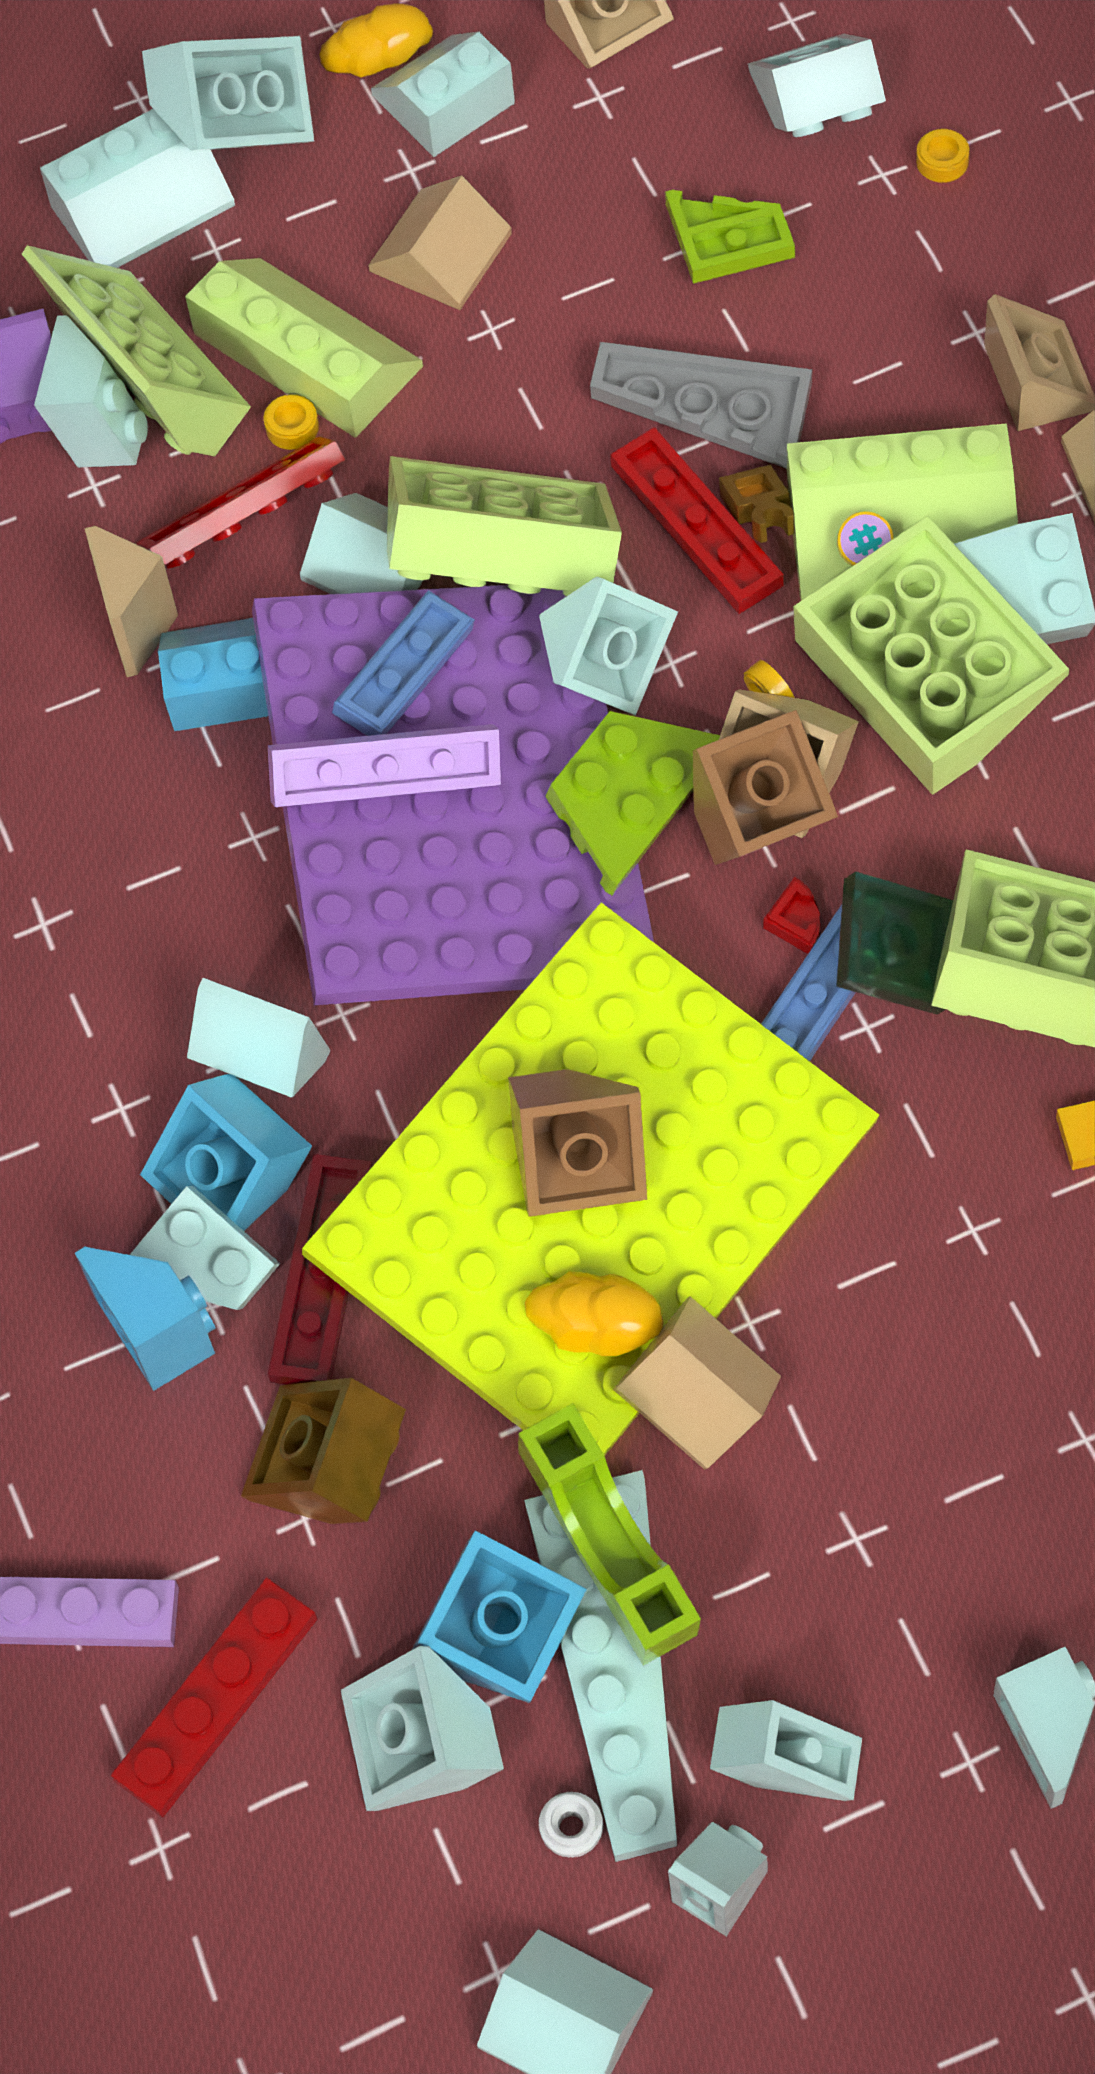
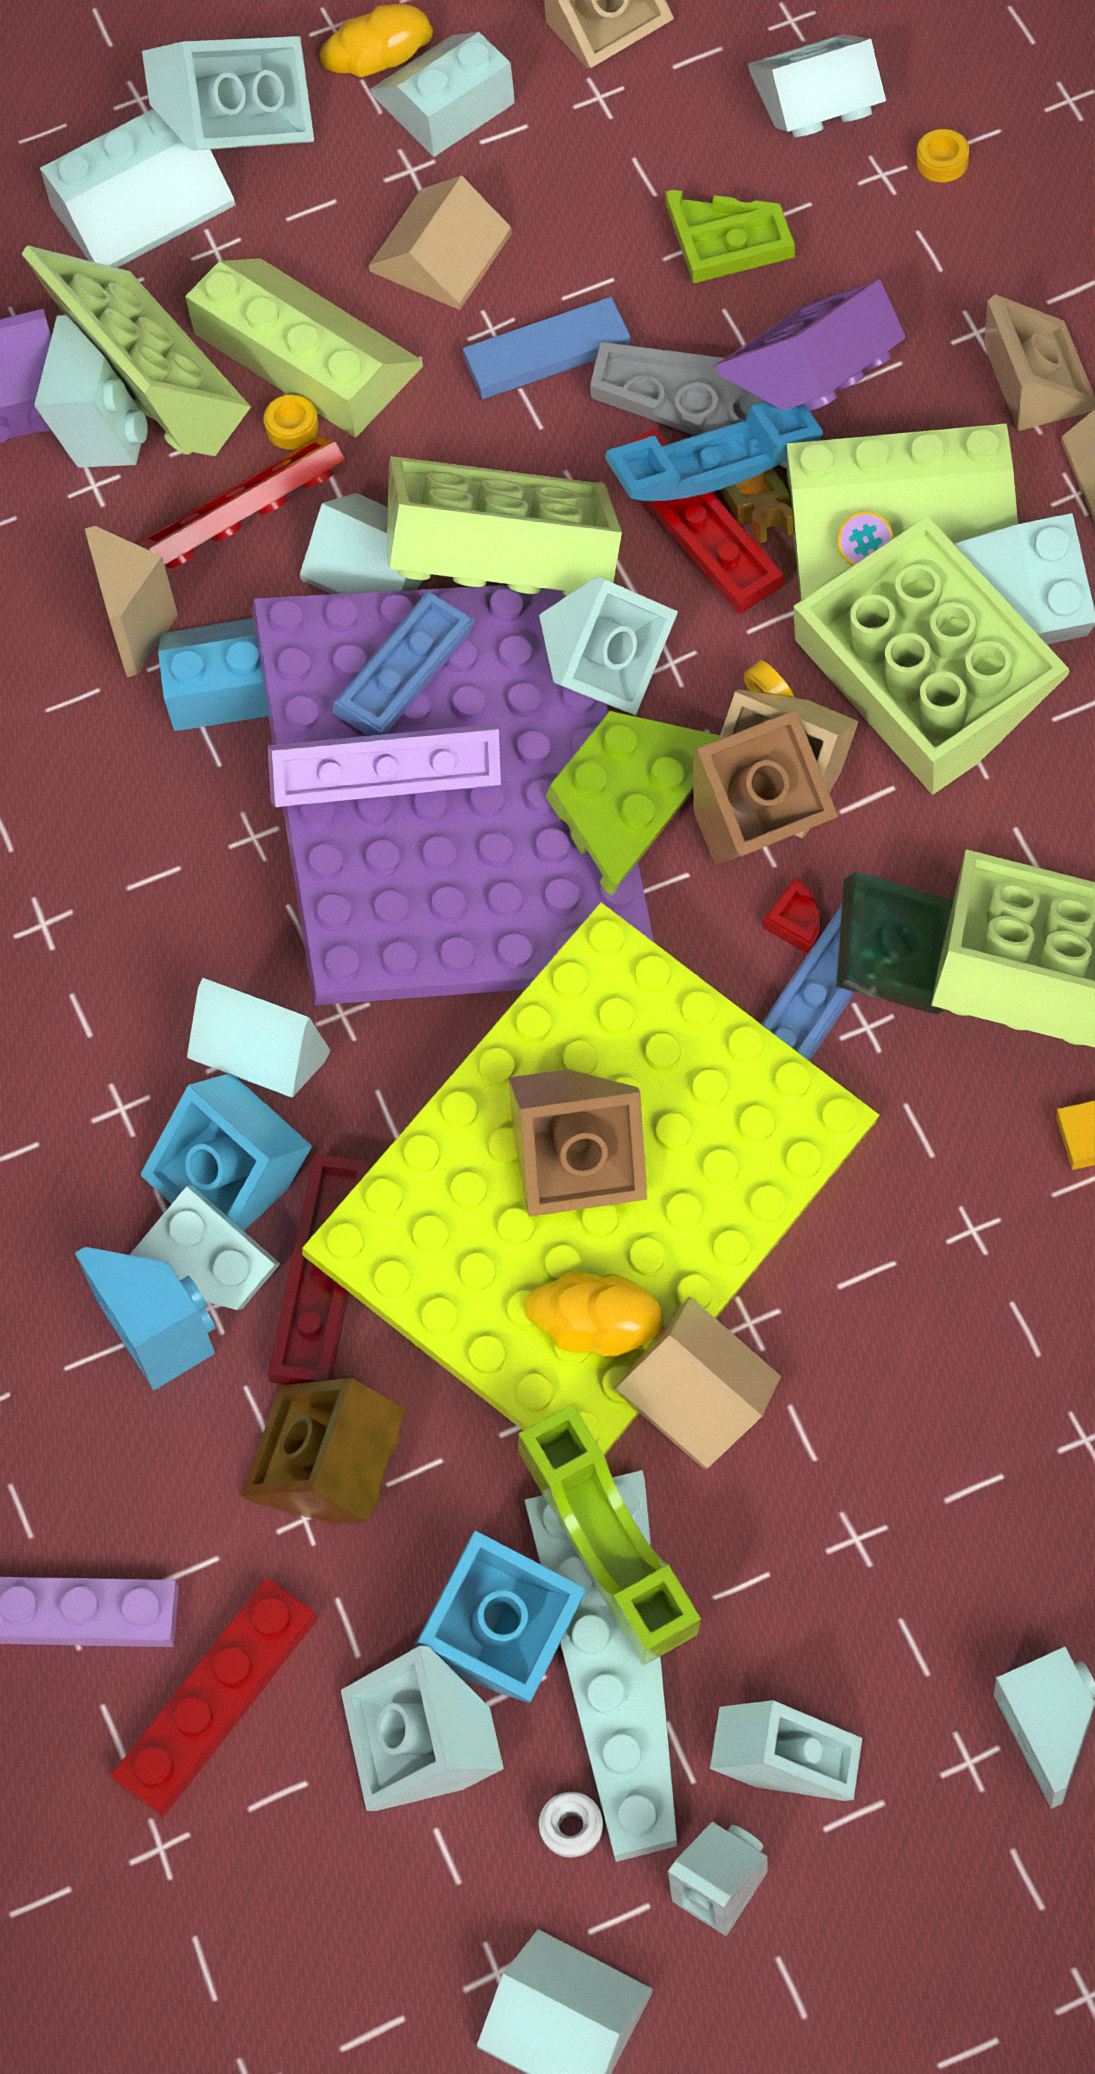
none -> medium blue tile [462,296,631,400]
none -> dark azure slope [605,401,823,501]
none -> medium lavender slope [715,279,906,411]

